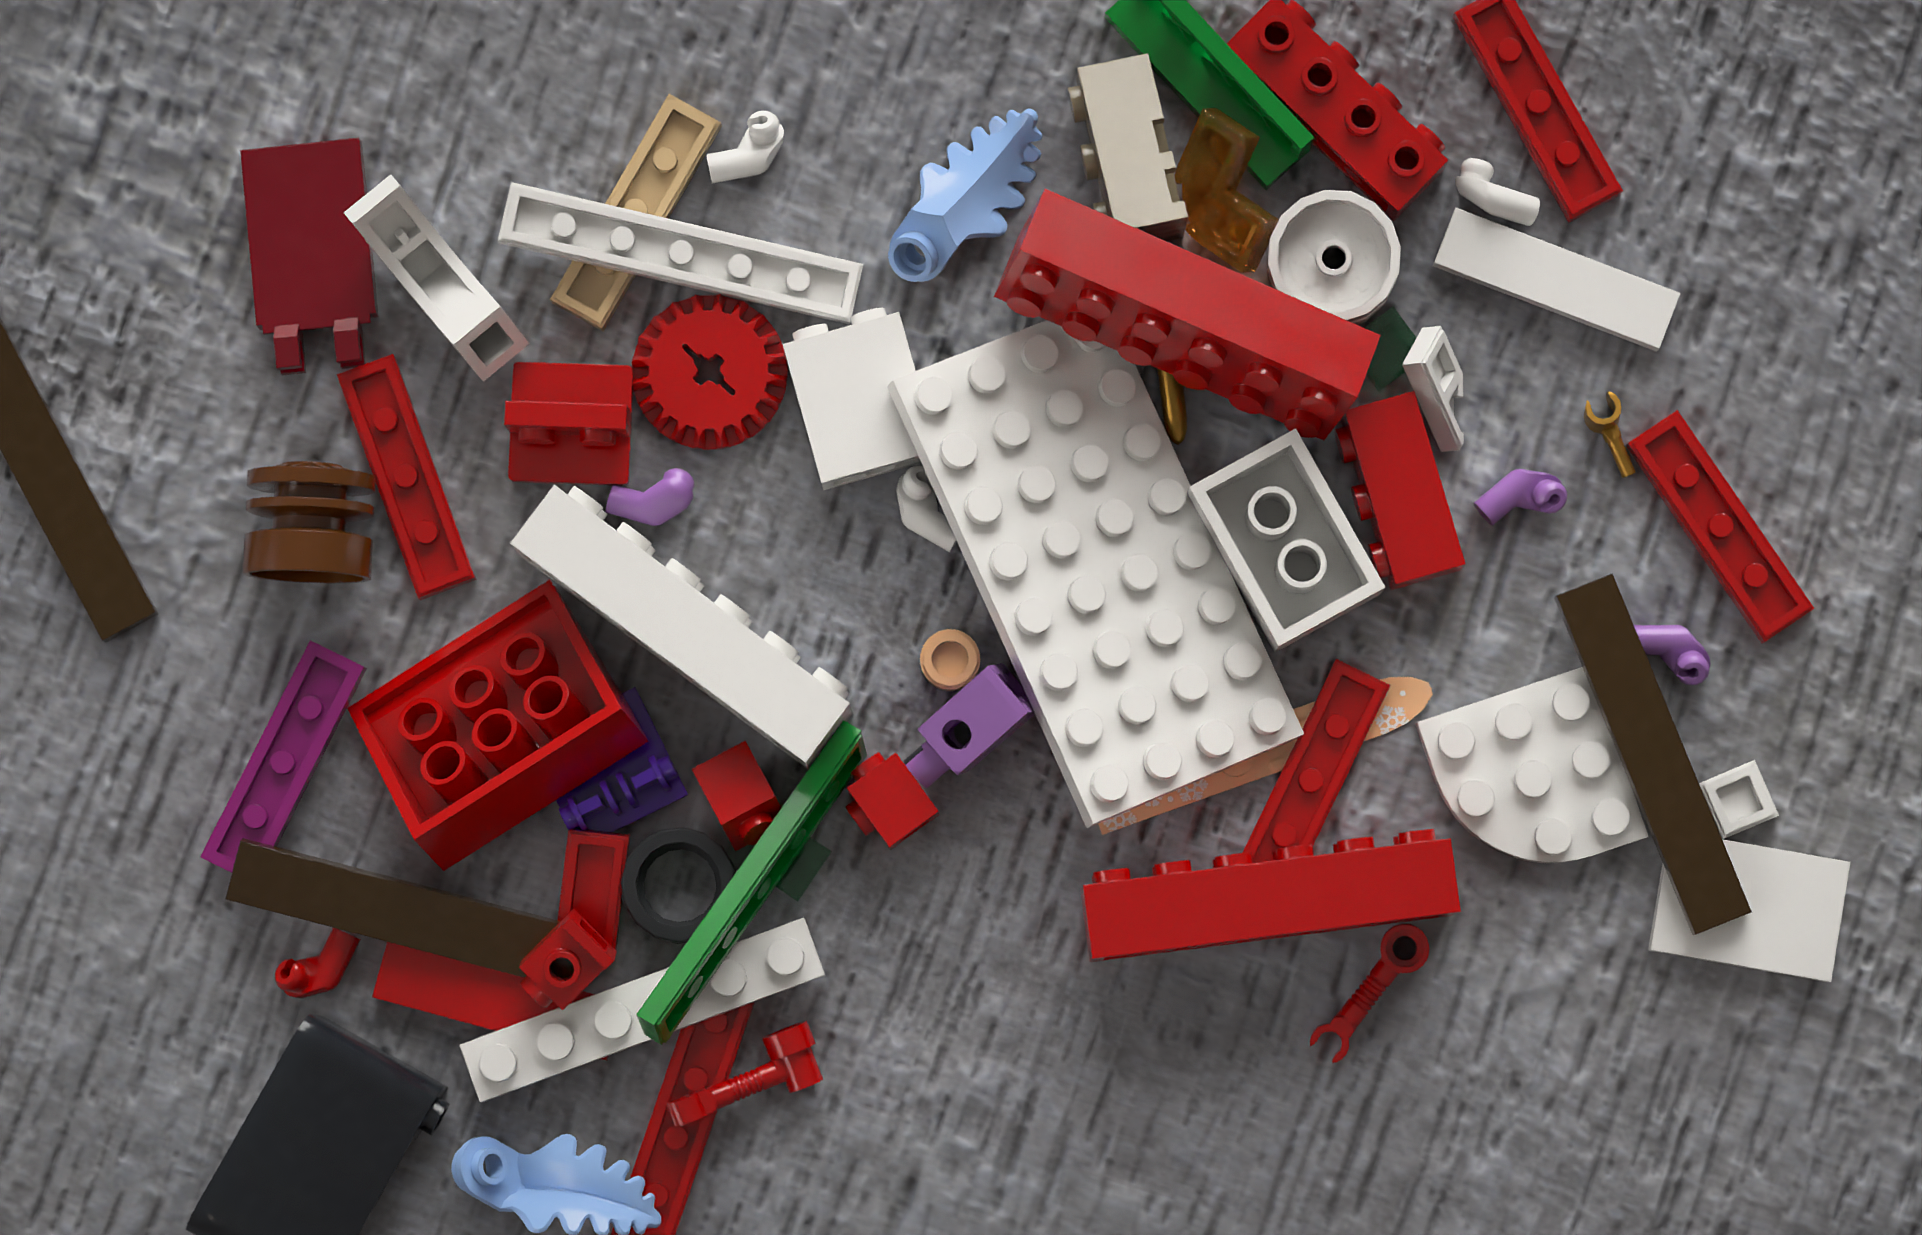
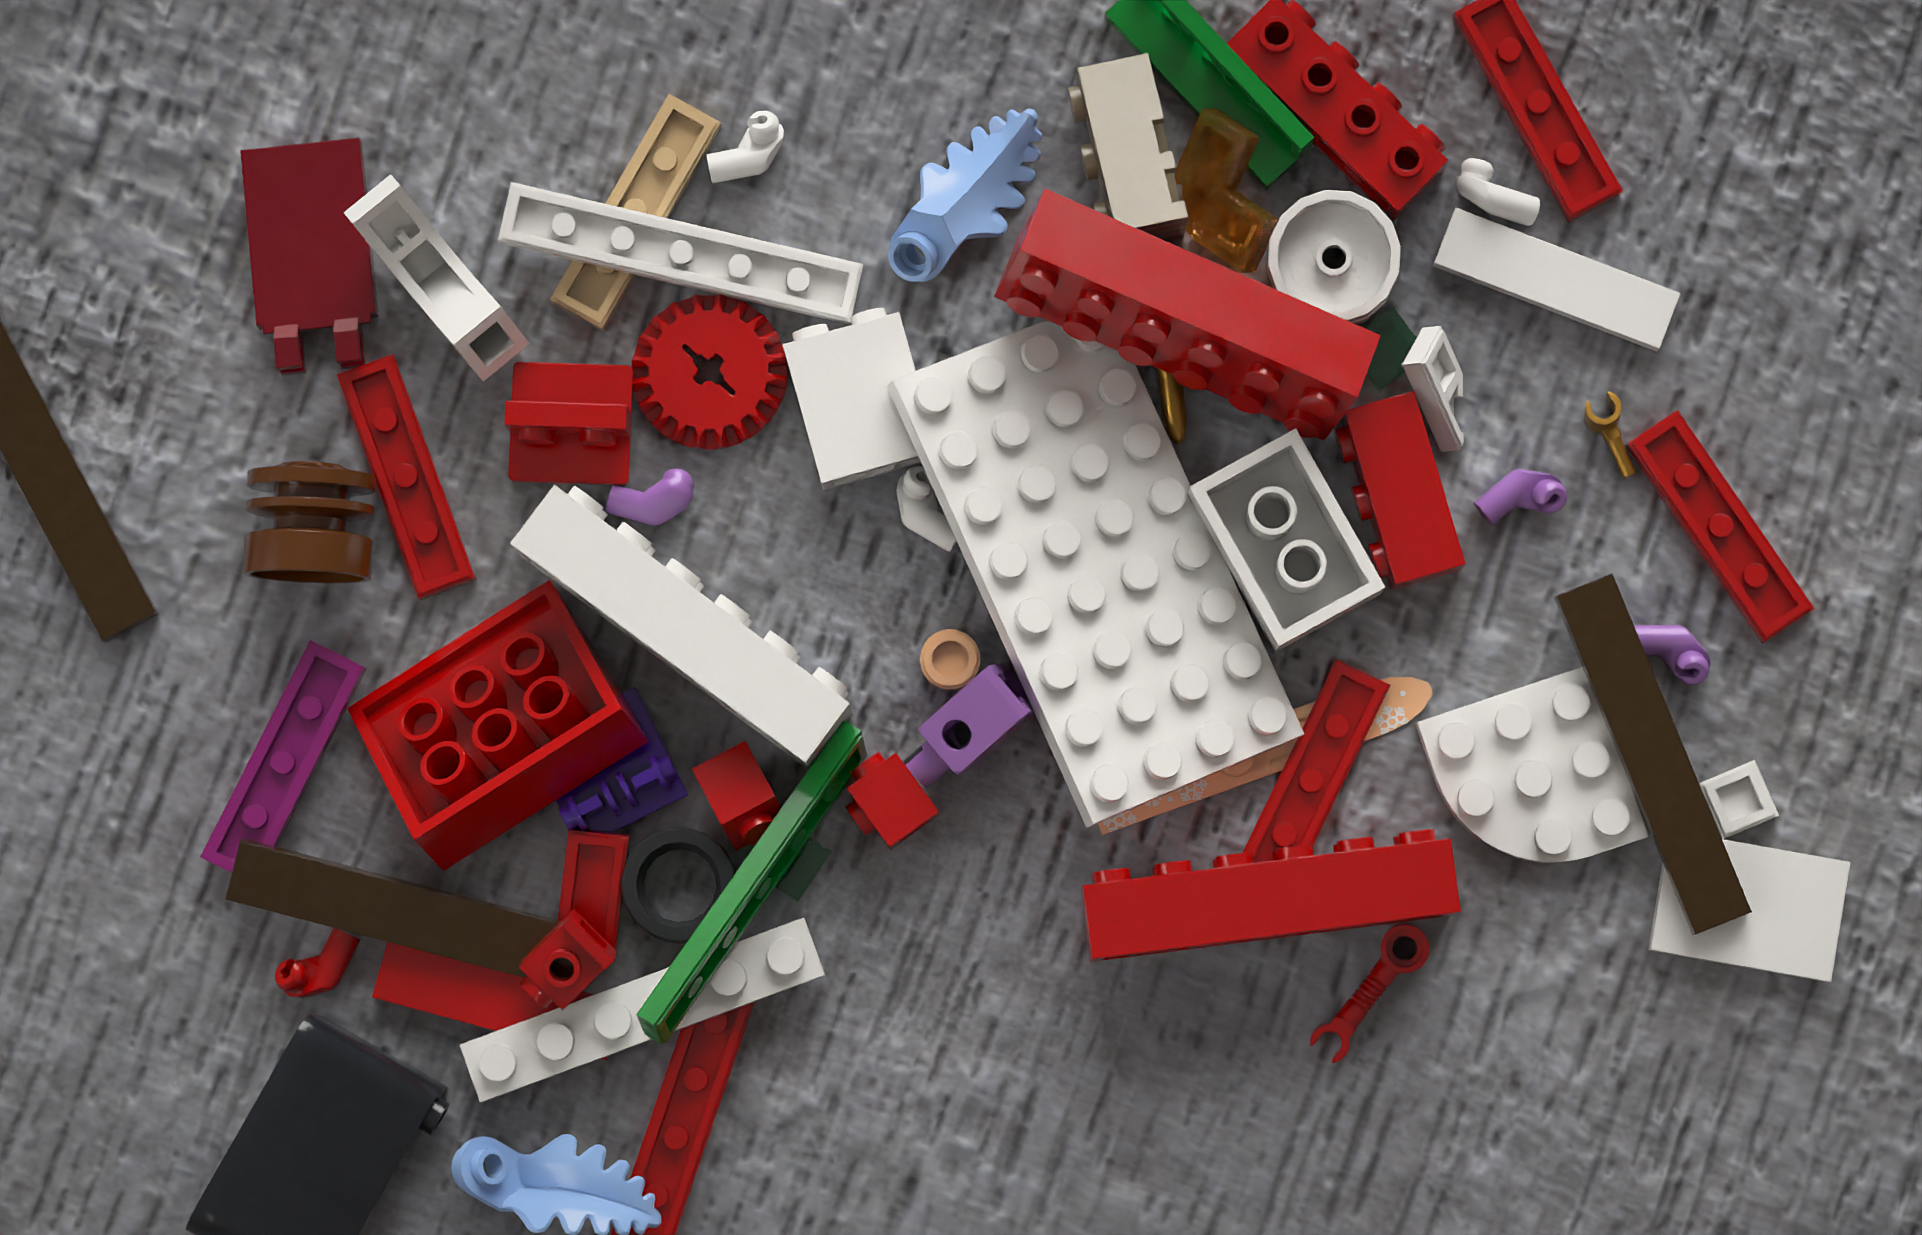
red brick [666,1020,823,1126] -> none

